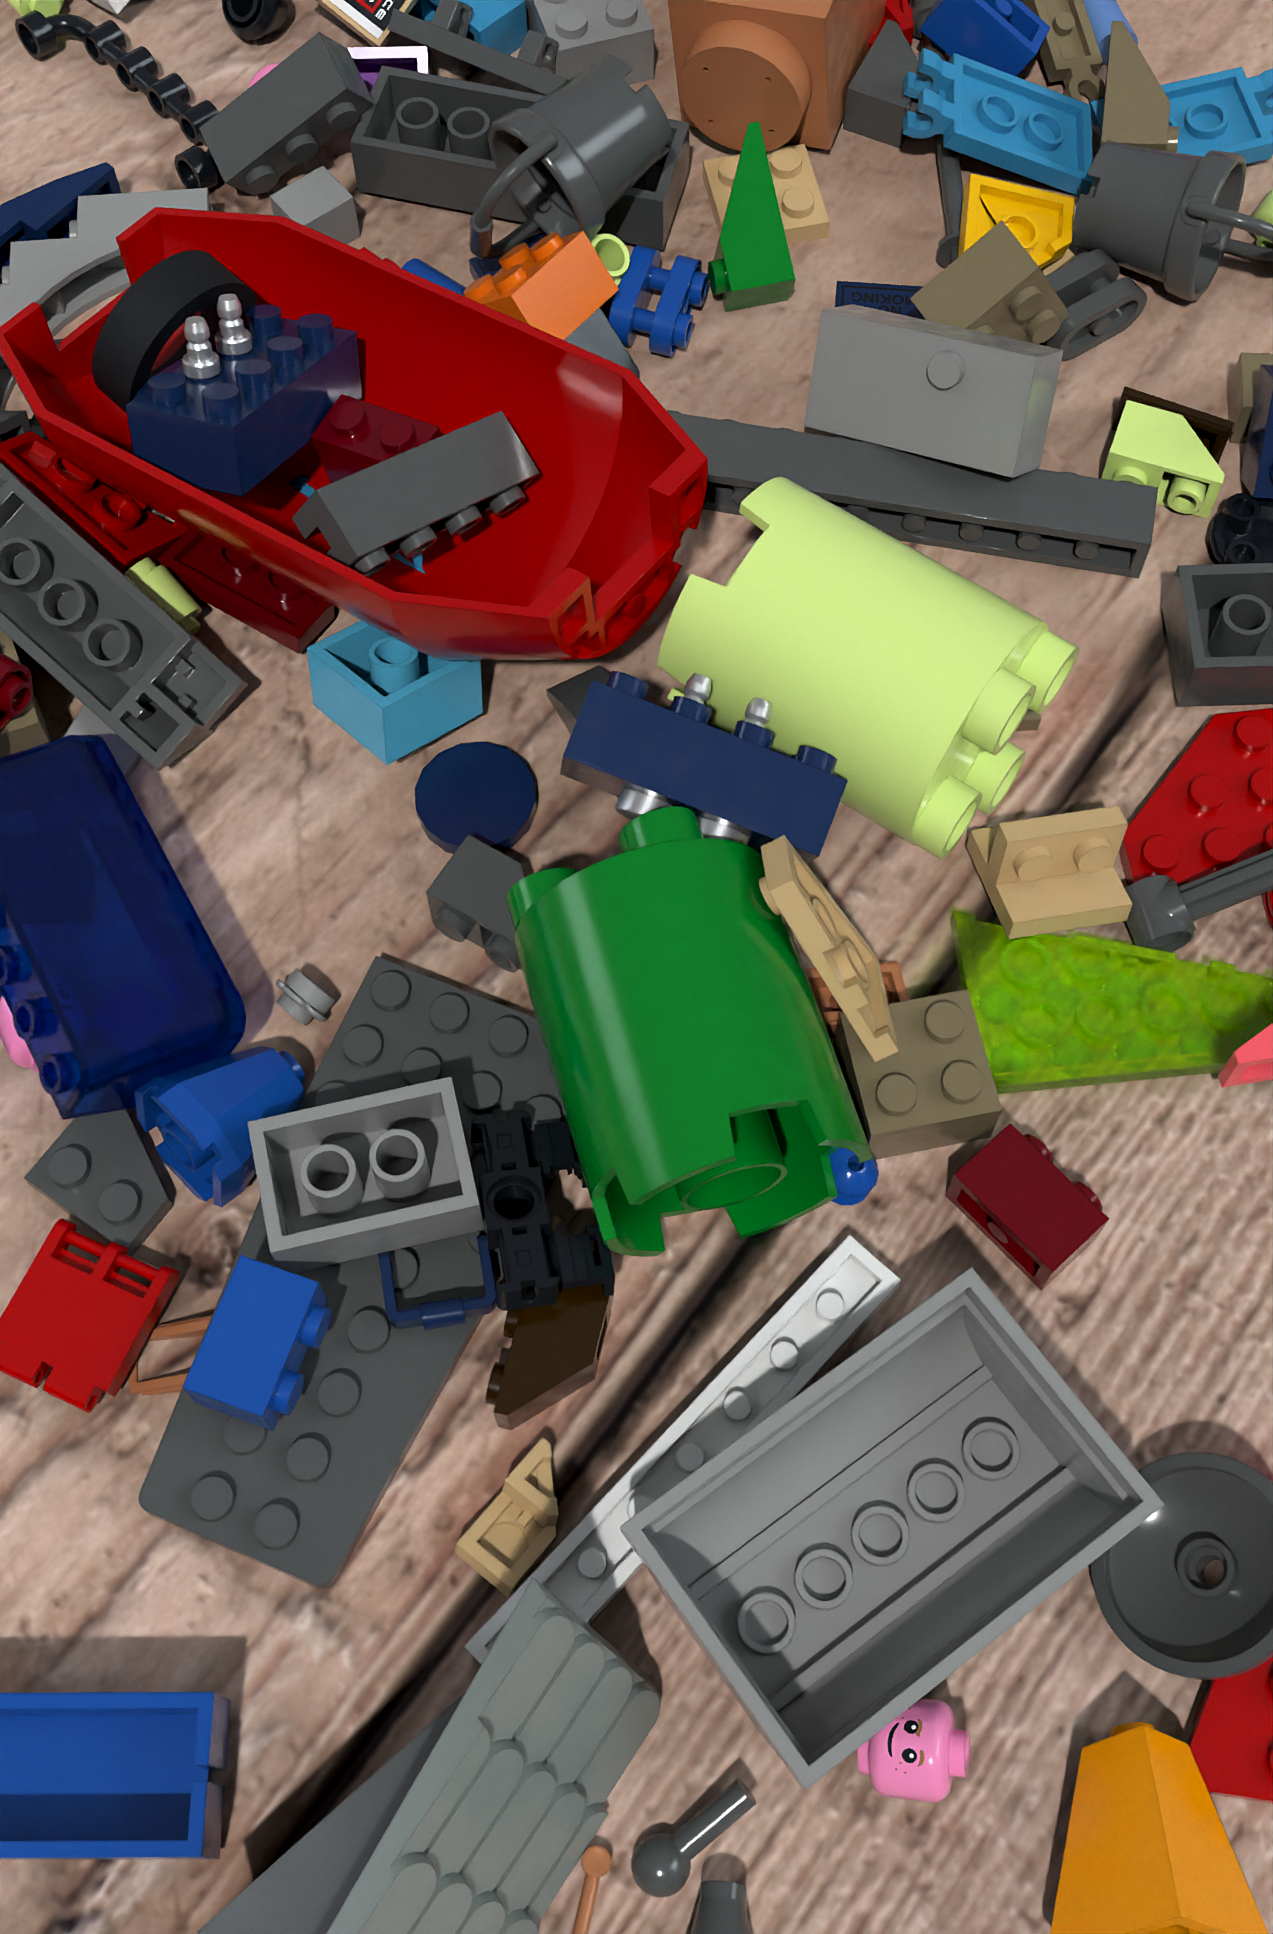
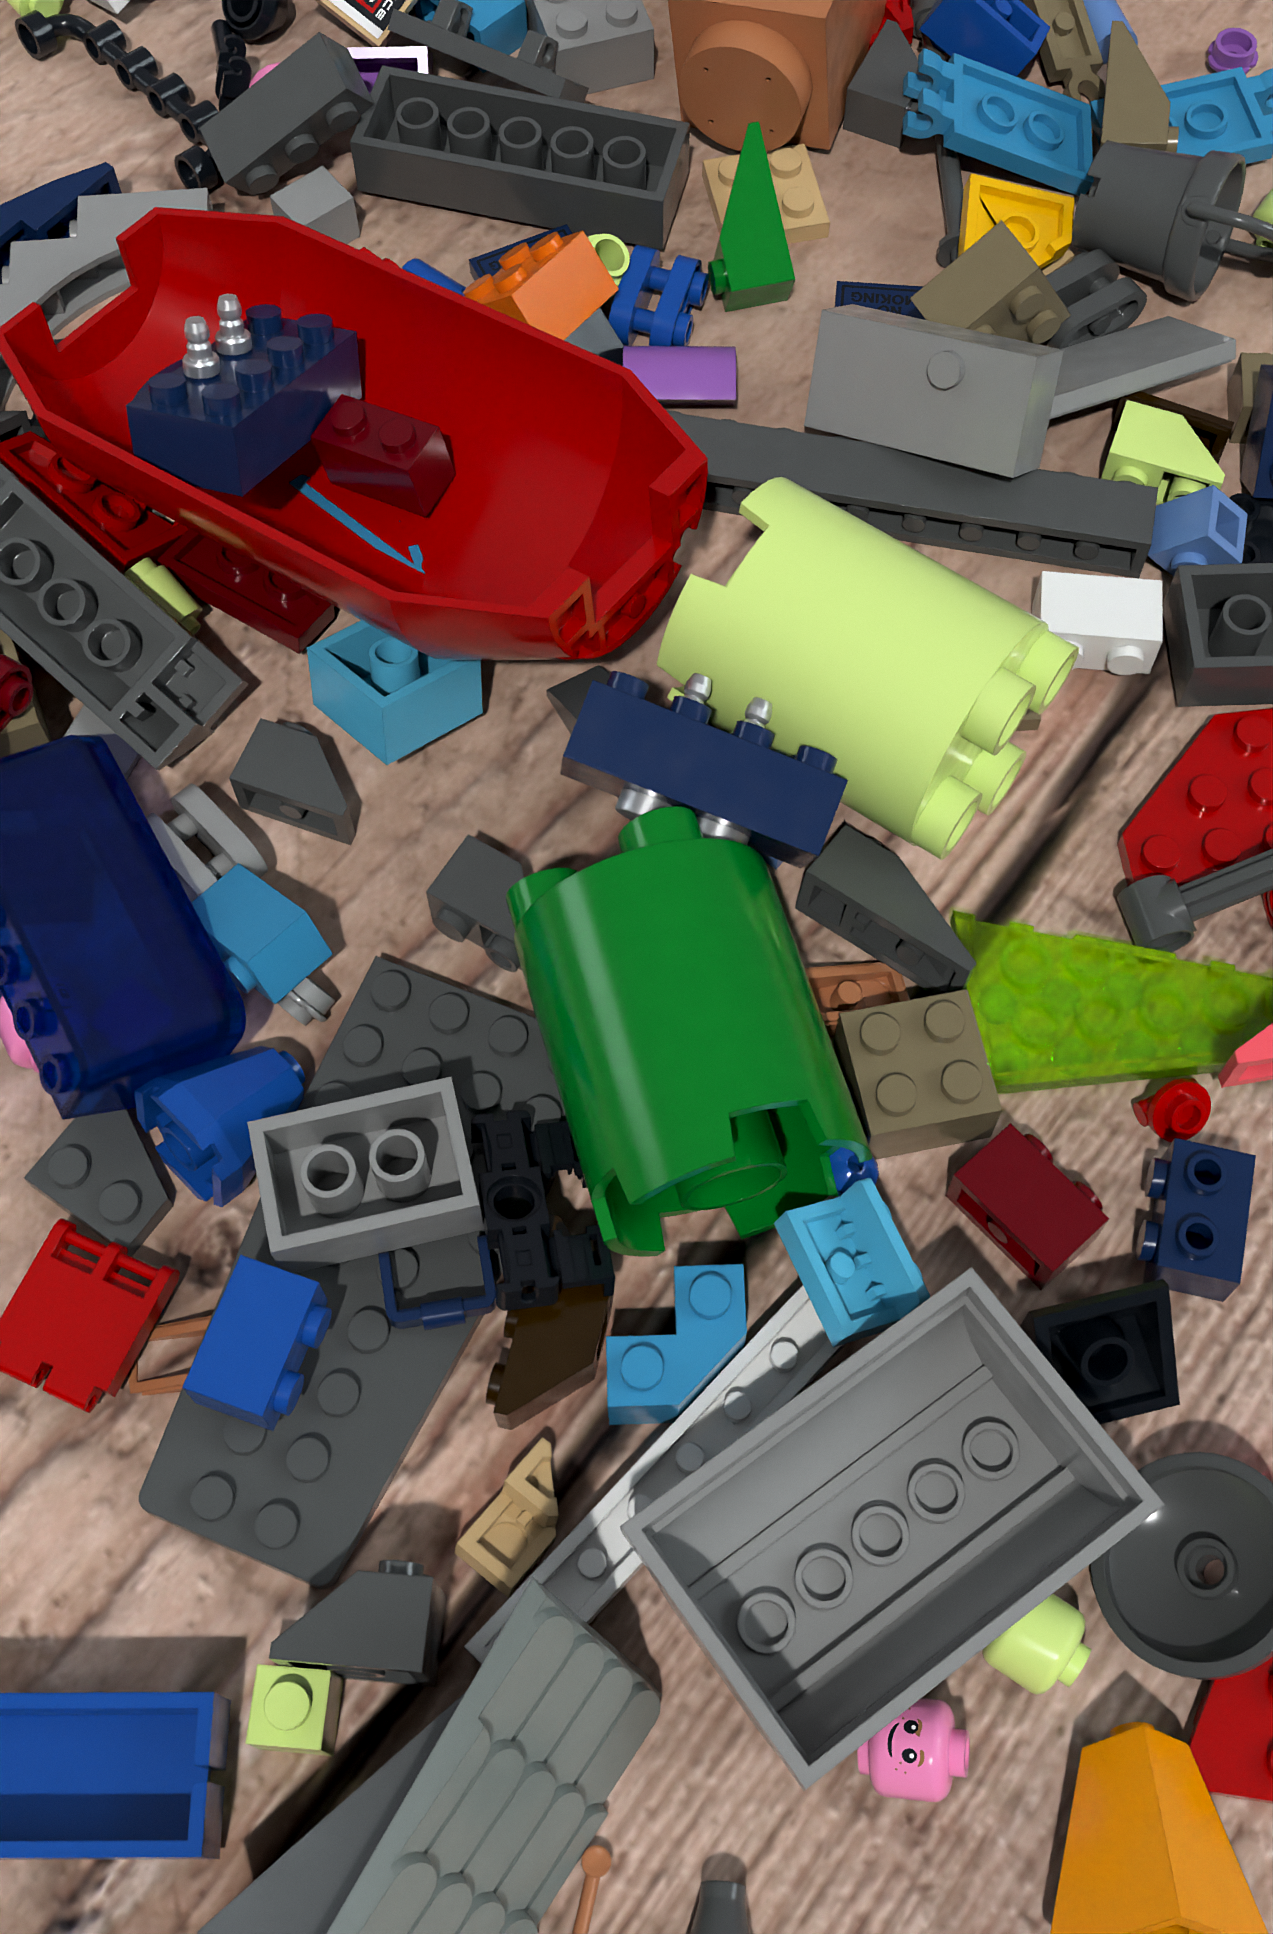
black tyre [92,250,258,413] -> none
dark grey brick [292,410,540,577] -> none
dark blue tile [415,742,537,854] -> none
dark grey piece [469,55,672,260] -> none
dark grey bar [631,1779,757,1898] -> none
tan wing [759,835,899,1062] -> none
tan bracket [966,805,1133,940] -> none
none -> light grey brick [129,783,268,909]
none -> dark azure brick [181,863,333,1004]
none -> black piece [211,19,252,111]
none -> dark grey slope [229,718,356,845]
none -> yellowish green brick [245,1664,344,1756]
none -> dark grey slope [269,1560,447,1687]
none -> dark azure brick [606,1264,747,1425]
none -> medium lavender brick [623,346,736,405]
none -> medium azure bracket [774,1178,930,1348]
none -> dark grey slope [795,824,976,995]
none -> yellowish green head [982,1594,1092,1695]
none -> black slope [1020,1279,1180,1424]
none -> white brick [1032,571,1163,675]
none -> light grey tile [1049,316,1236,420]
none -> red plate [1133,1078,1211,1142]
none -> dark blue brick [1136,1138,1256,1302]
none -> medium blue brick [1148,485,1248,577]
none -> medium lavender plate [1208,28,1258,74]

